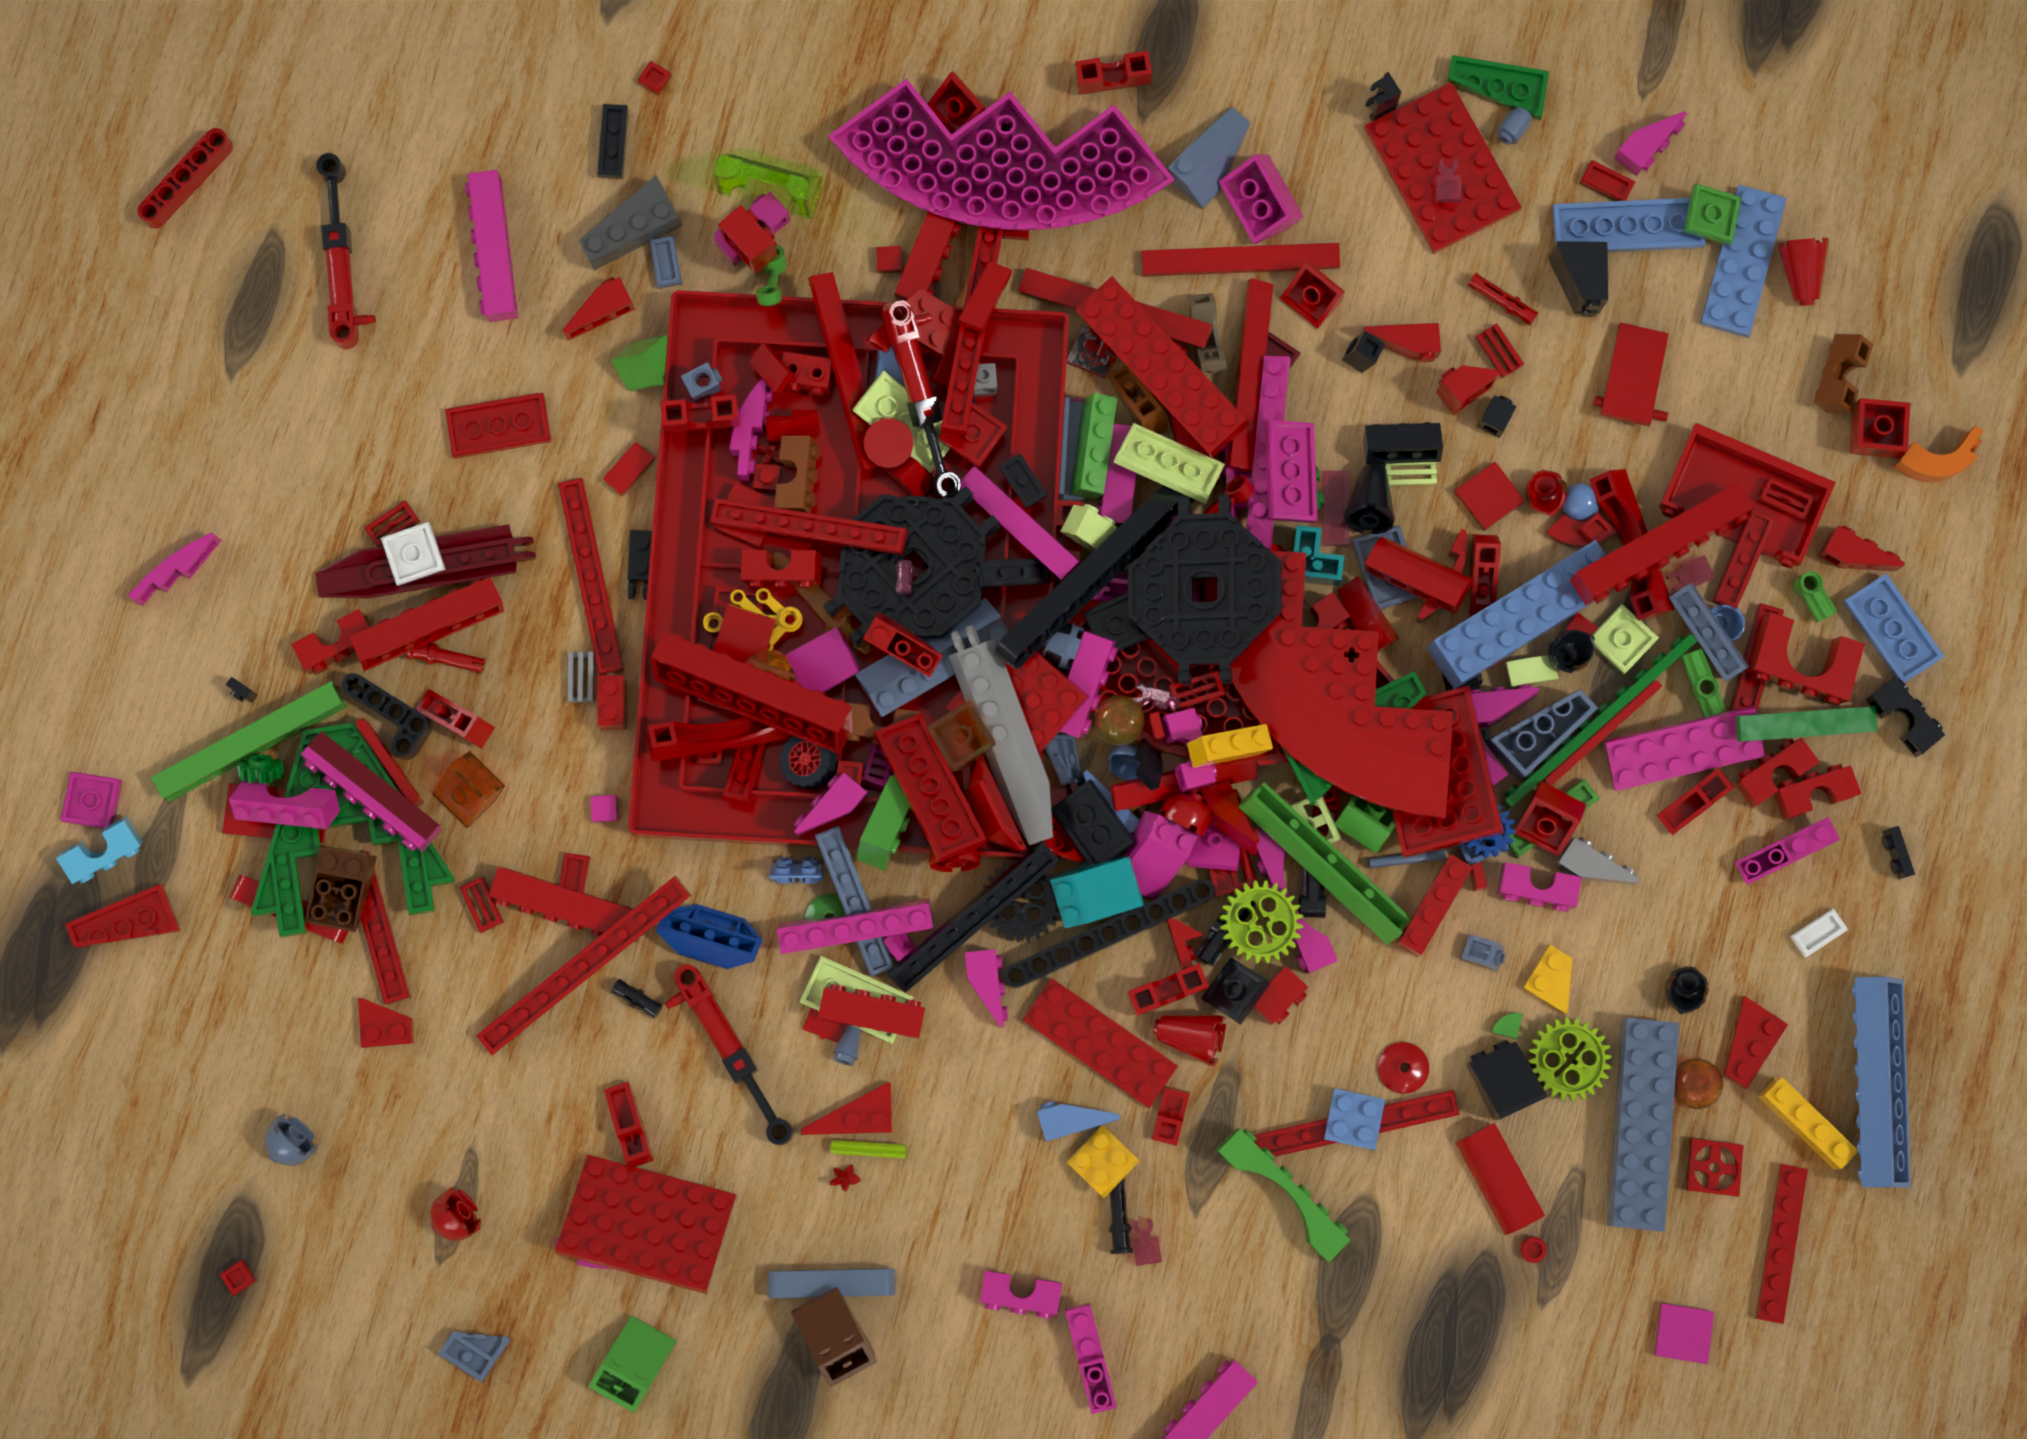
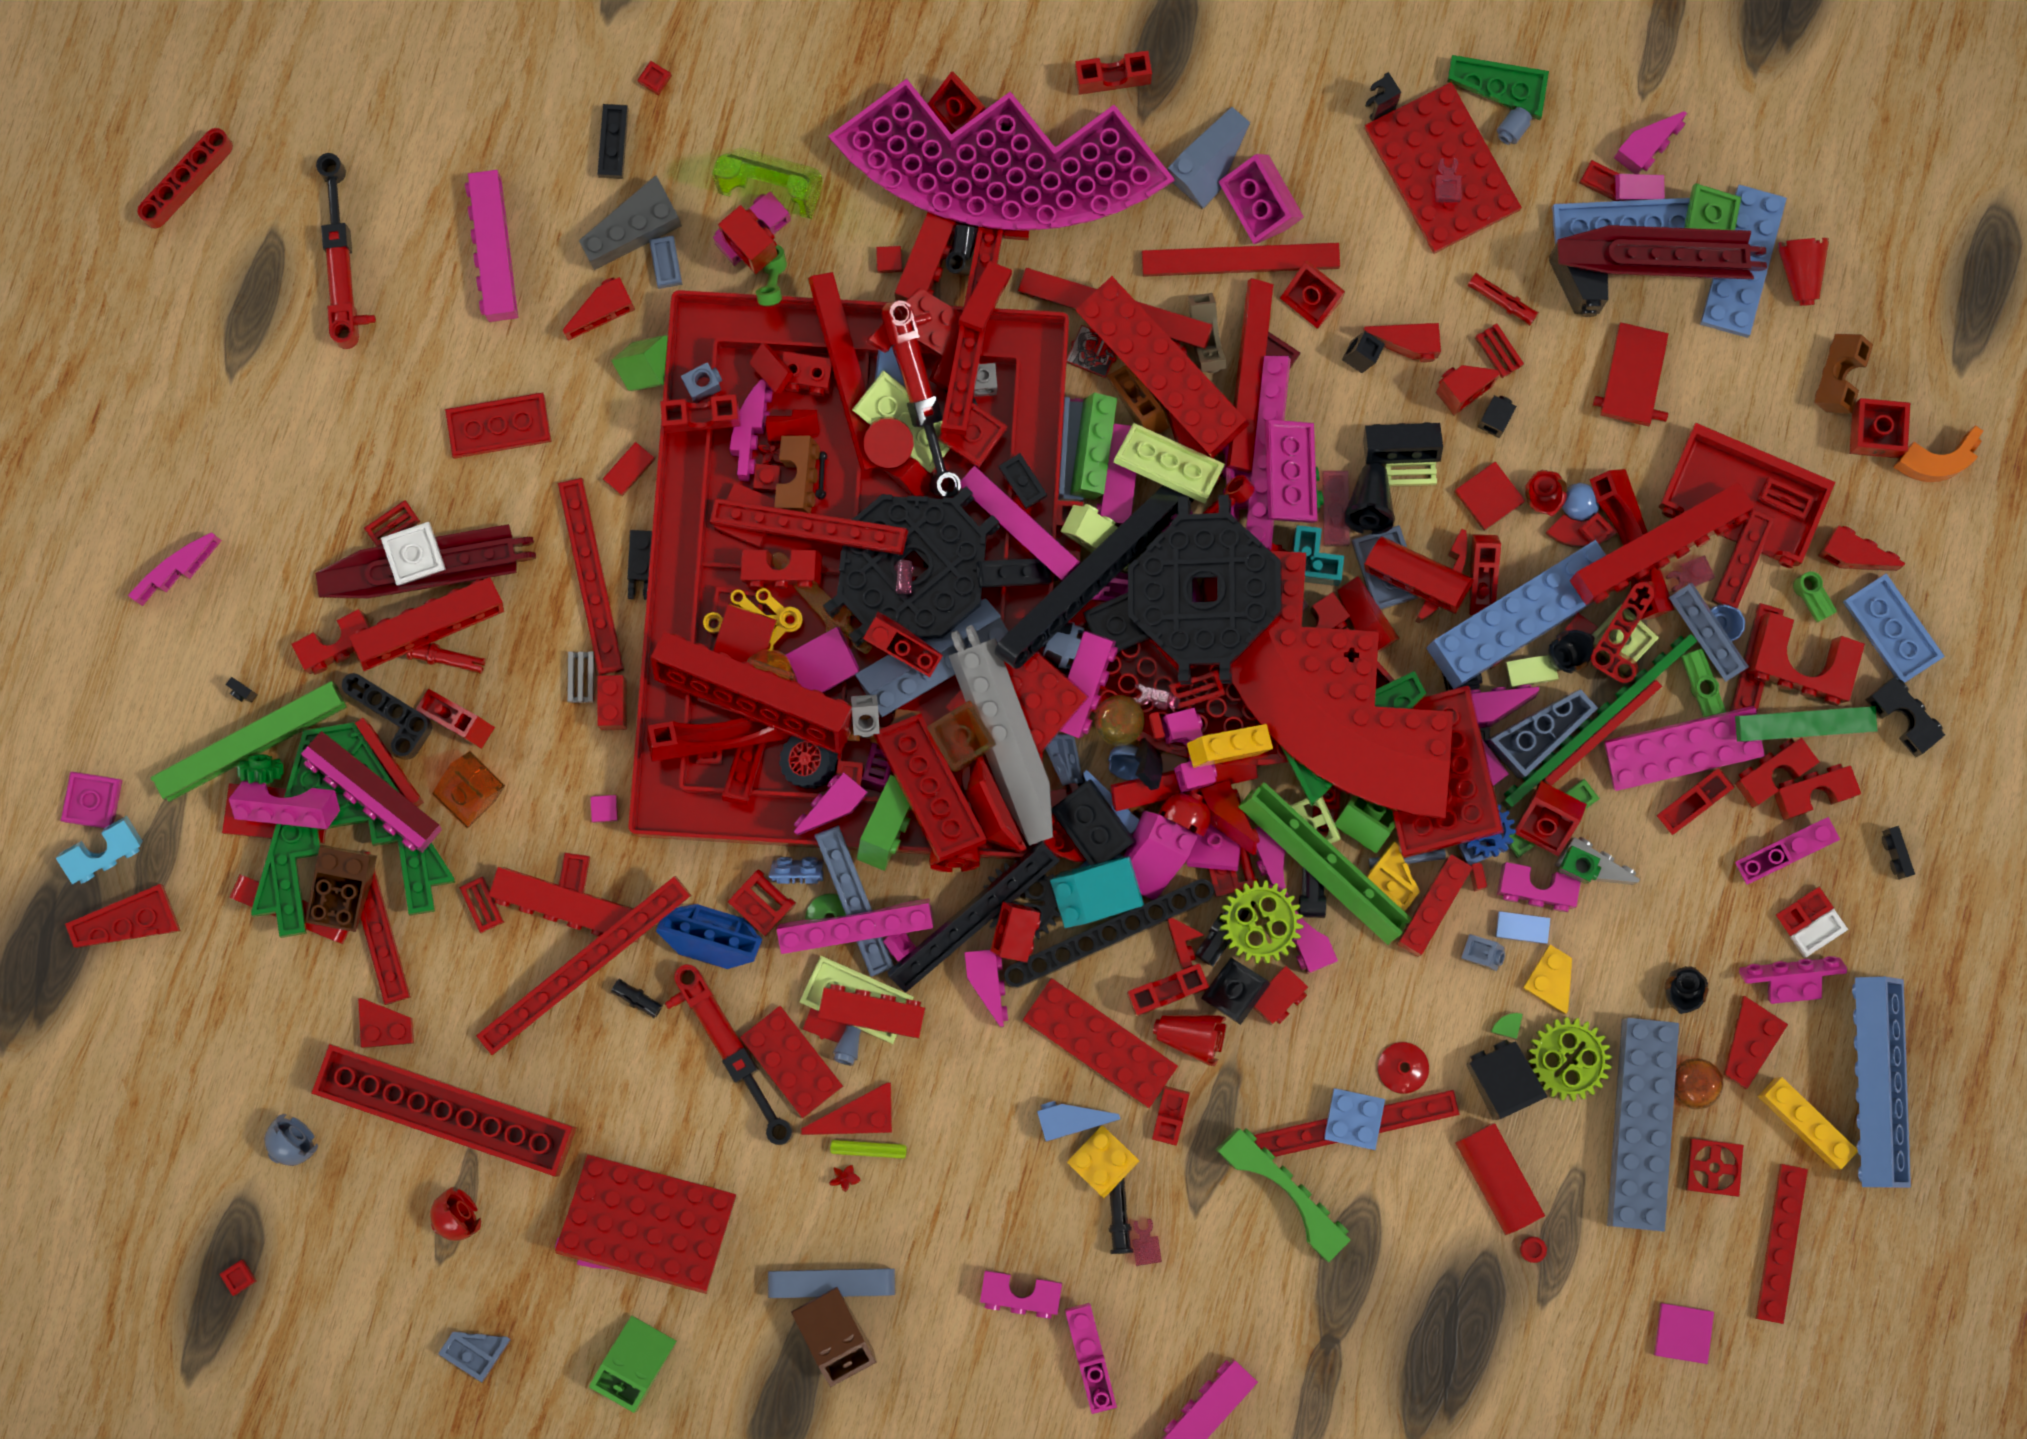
red slope [604,1082,654,1168] -> none
none -> red brick [311,1044,577,1177]
none -> red plate [728,869,796,937]
none -> red plate [740,1006,844,1118]
none -> black hinge [815,451,828,500]
none -> light grey brick [851,695,880,737]
none -> black piece [946,225,978,276]
none -> red brick [990,902,1040,962]
none -> yellow wing [1366,842,1420,912]
none -> light blue tile [1496,911,1550,944]
none -> dark red hinge [1557,225,1767,280]
none -> green brick [1558,846,1601,884]
none -> red beam [1591,580,1656,683]
none -> dark pink tile [1615,174,1665,200]
none -> dark pink bracket [1739,956,1847,1004]
none -> red slope [1776,886,1834,936]

